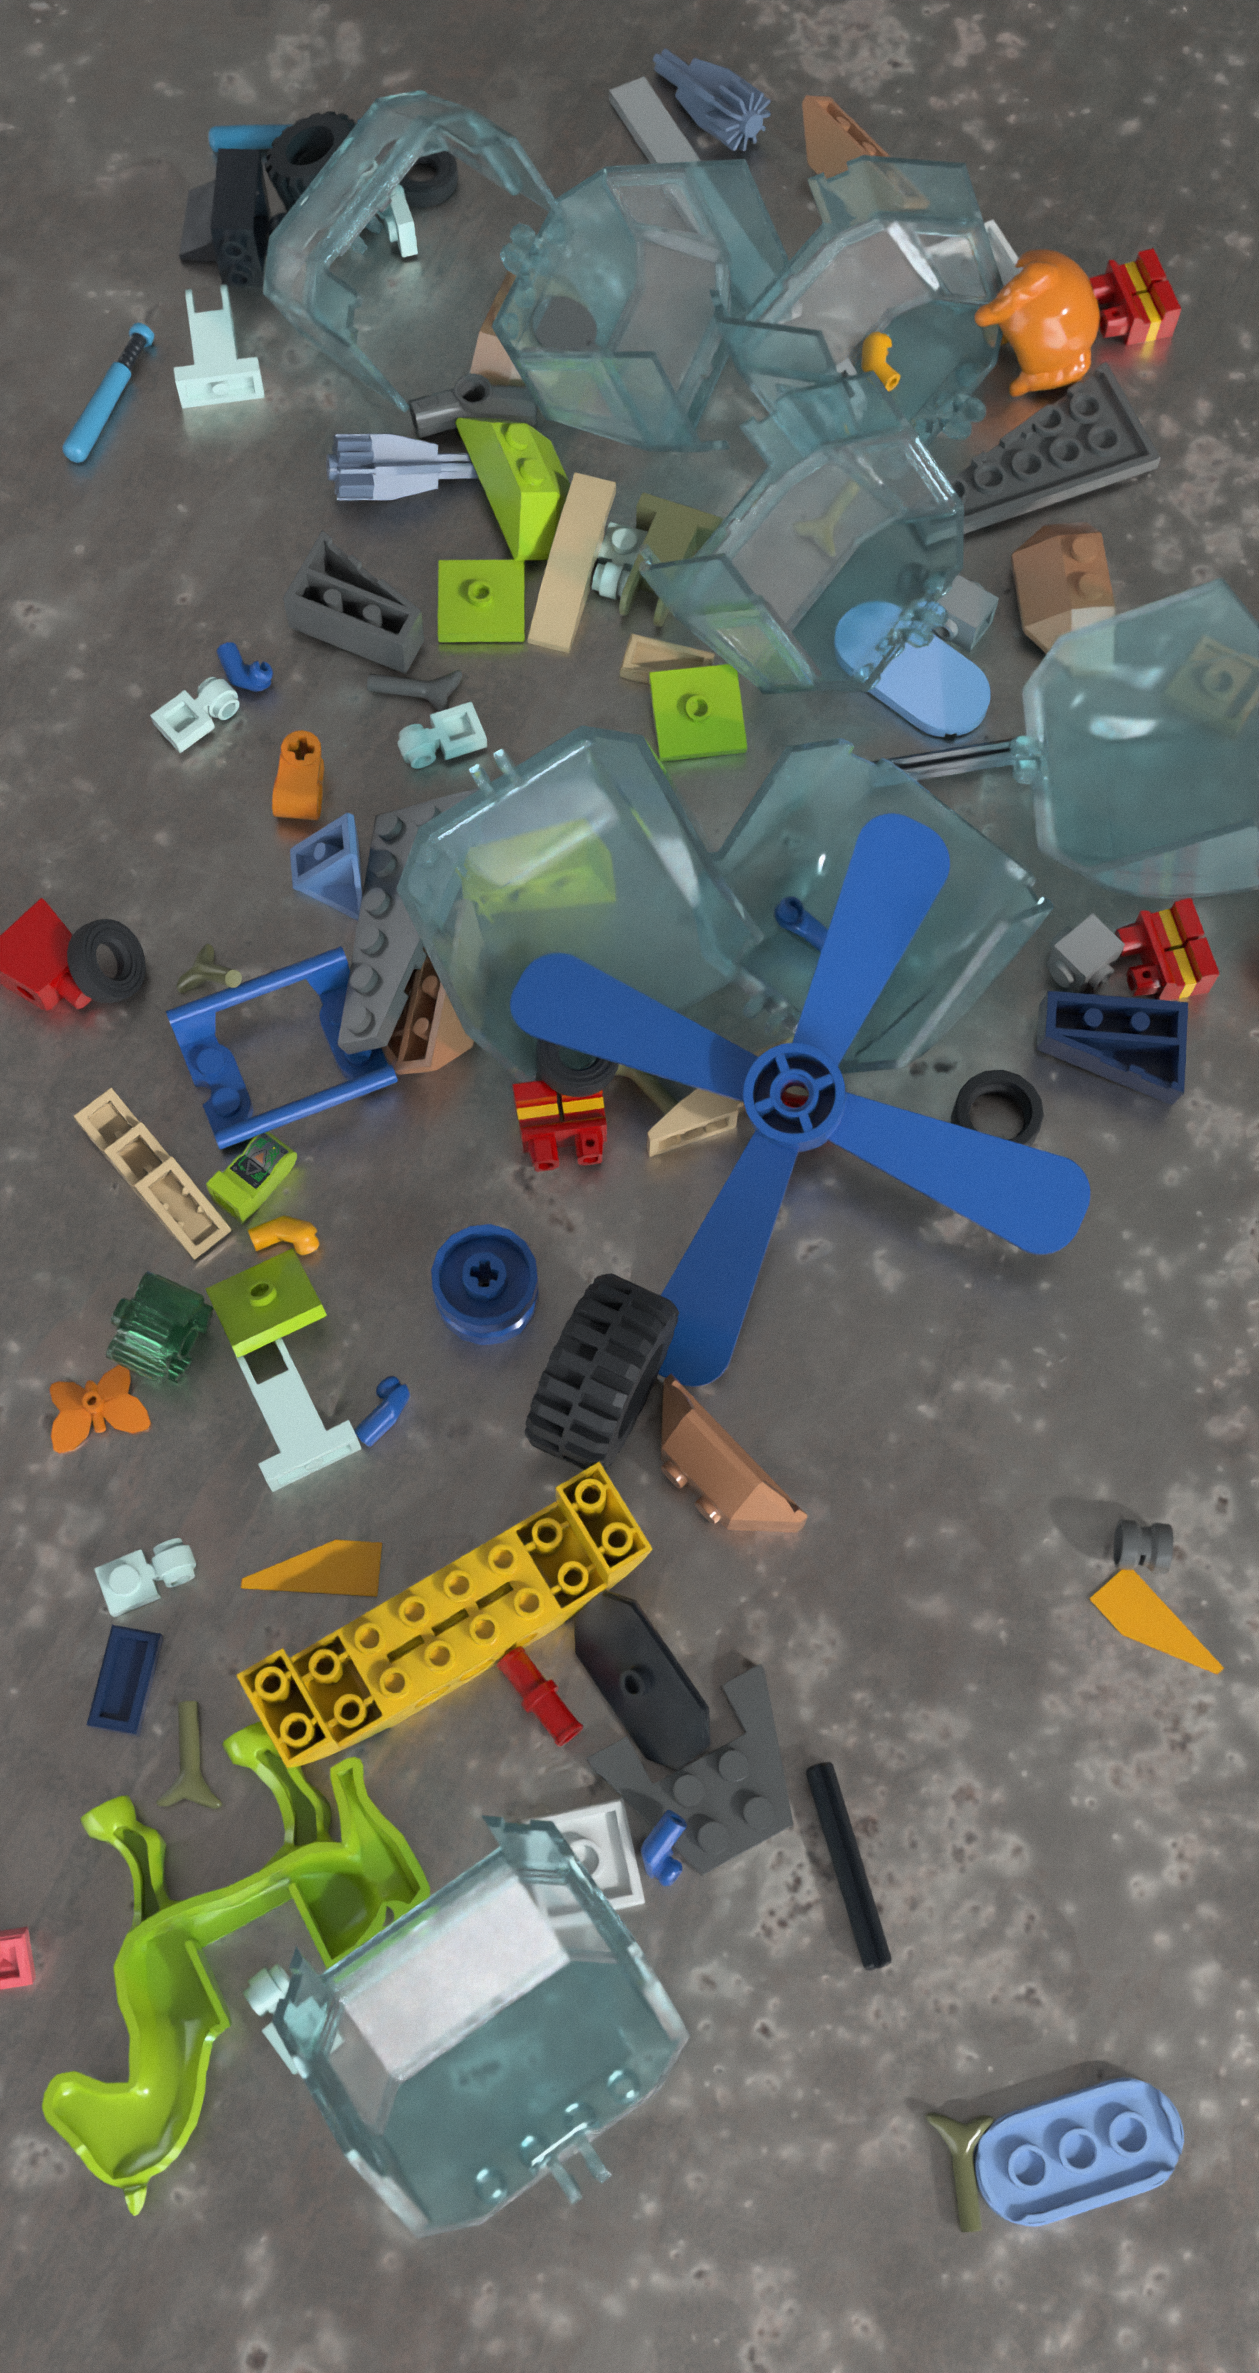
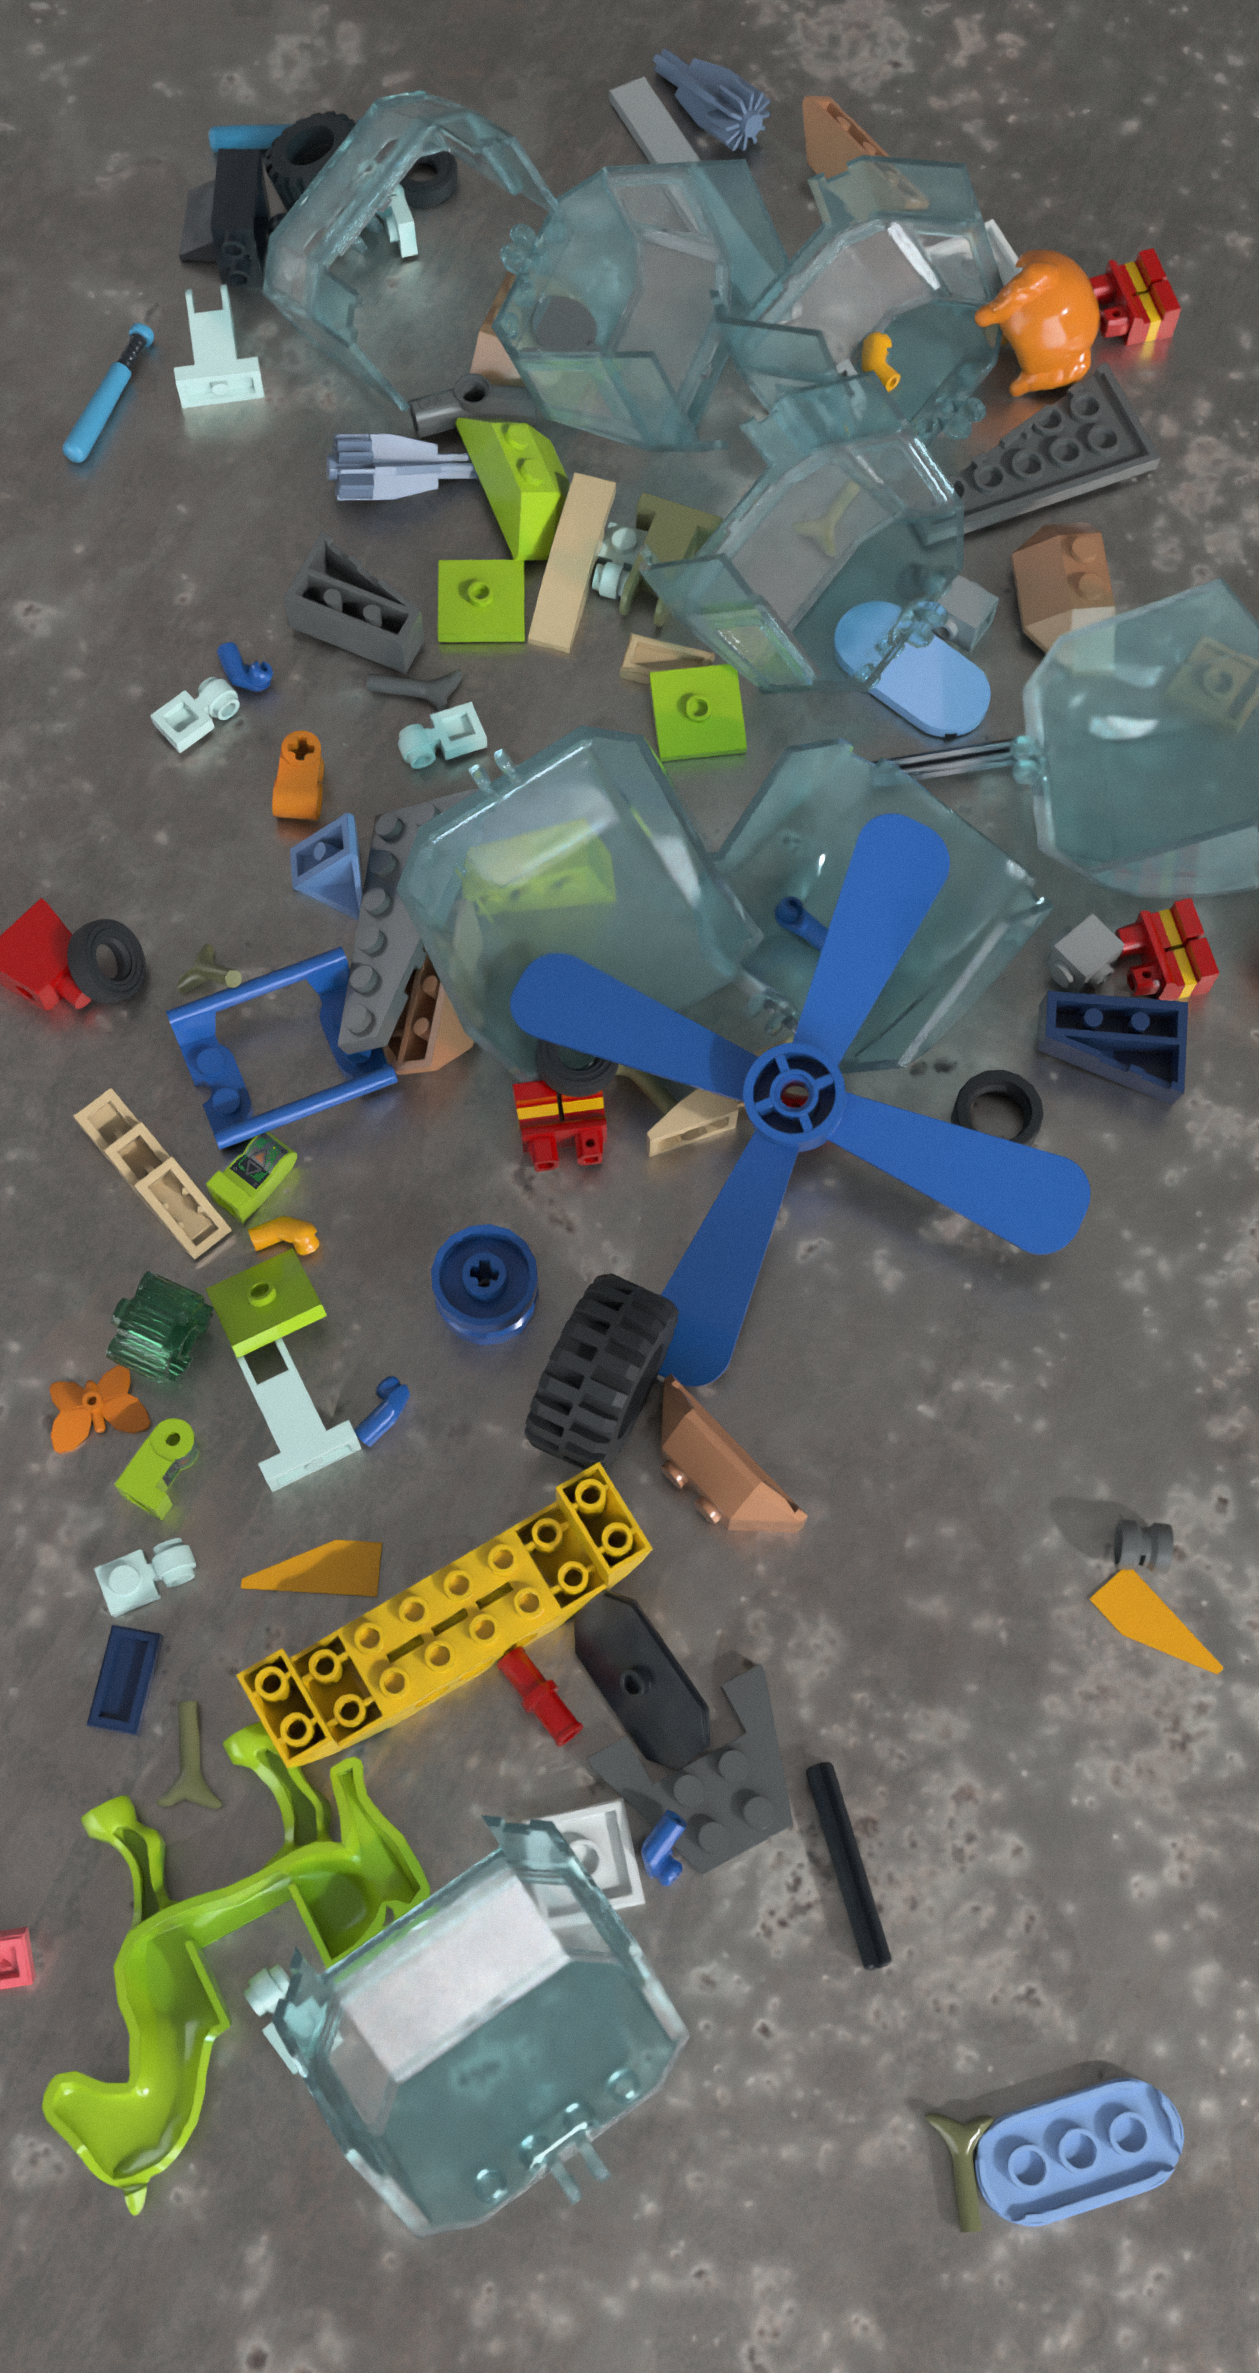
none -> lime leg [114,1418,199,1521]

